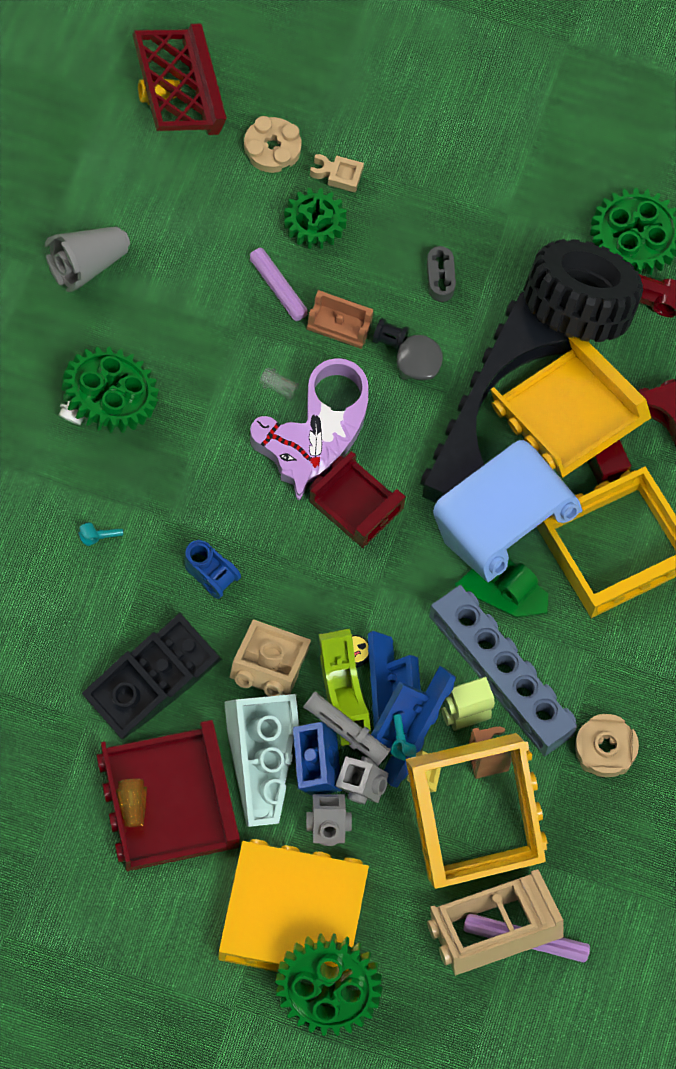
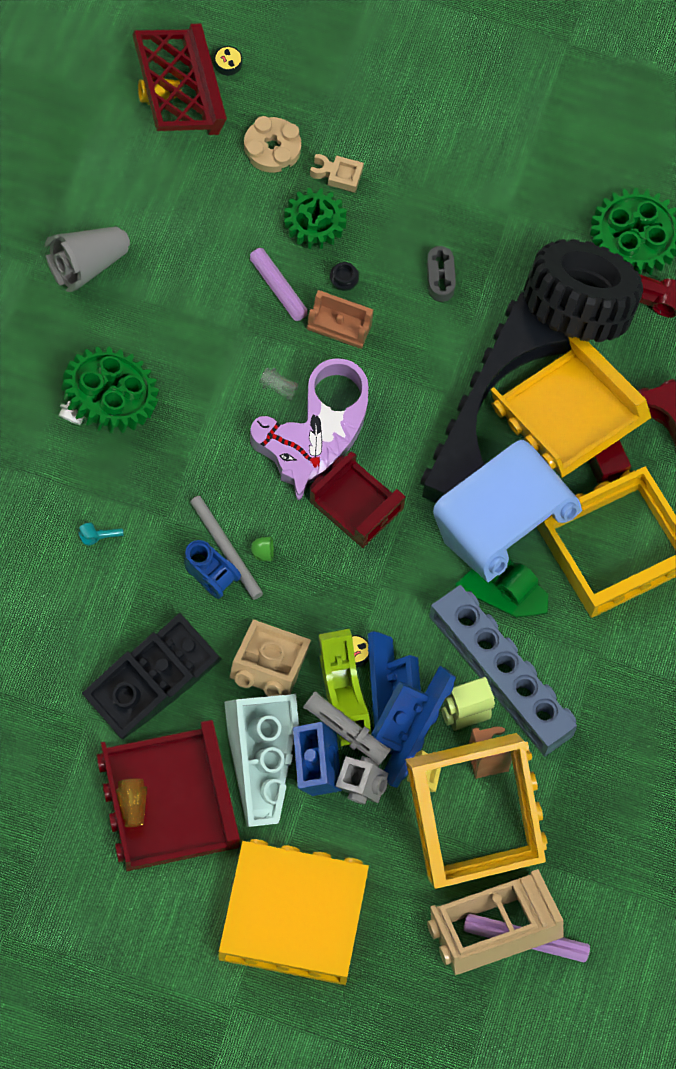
green gear [275,933,383,1036] -> none
light grey brick [306,794,352,846] -> none
black bush [372,318,409,352] -> none
teal hand [391,714,417,761] -> none
dark grey hair [397,335,443,381] -> none
tan plate [575,714,639,777] -> none
none -> light grey bar [190,496,263,600]
none -> tile [214,46,242,76]
none -> bright green hinge [251,537,274,561]
none -> black plate [330,262,359,291]

